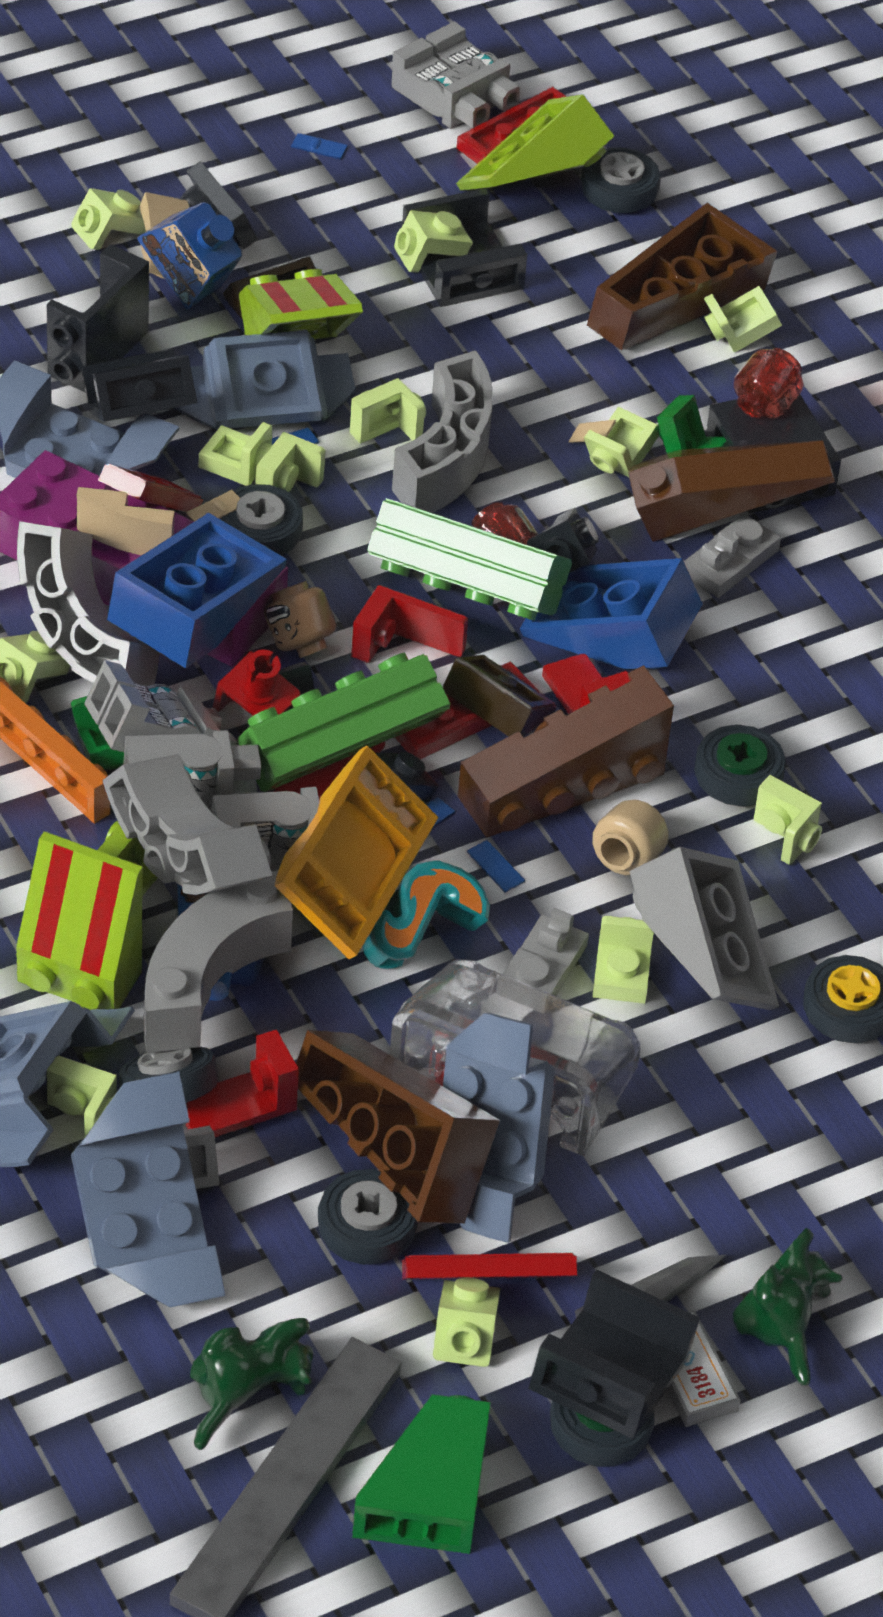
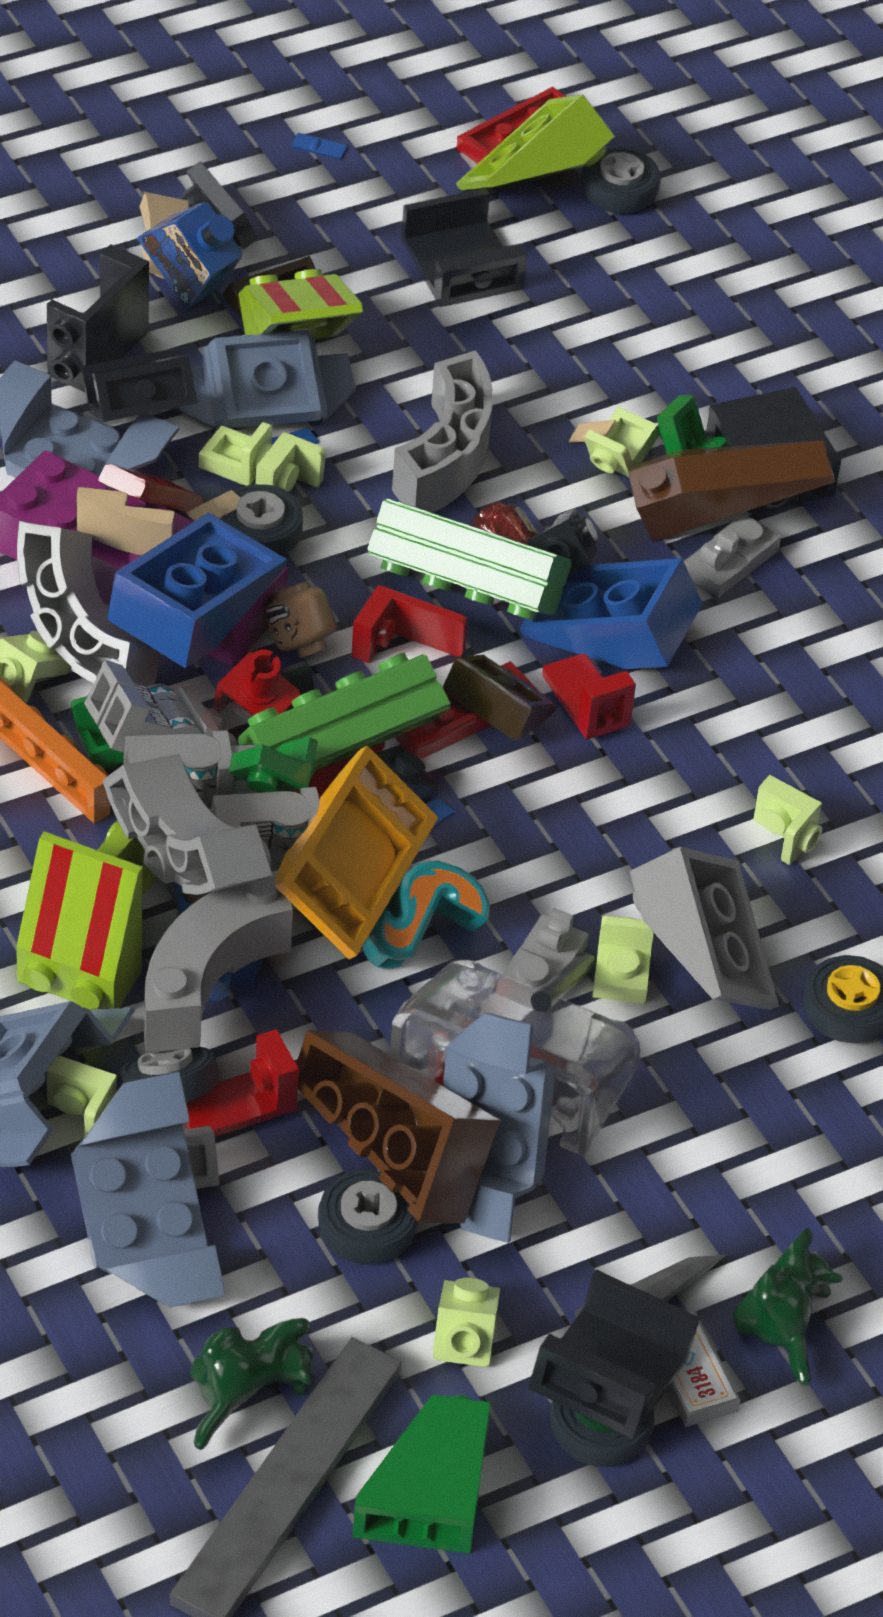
yellowish green bracket [71,188,146,250] -> none
yellowish green bracket [350,378,426,444] -> none
light grey hips [392,21,520,129] -> none
yellowish green bracket [394,210,473,273] -> none
red tile [402,1253,577,1280] -> none
reddish brown wedge [458,665,674,838] -> none
blue piece [467,840,525,893] -> none
reddish brown wedge [586,202,777,351] -> none
tan head [592,799,669,876] -> none
black wheel [694,724,786,807] -> none
yellowish green bracket [704,286,782,353] -> none
clear red head [733,348,804,419] -> none
none -> green bracket [228,736,318,793]
none -> black bar [530,952,596,1012]

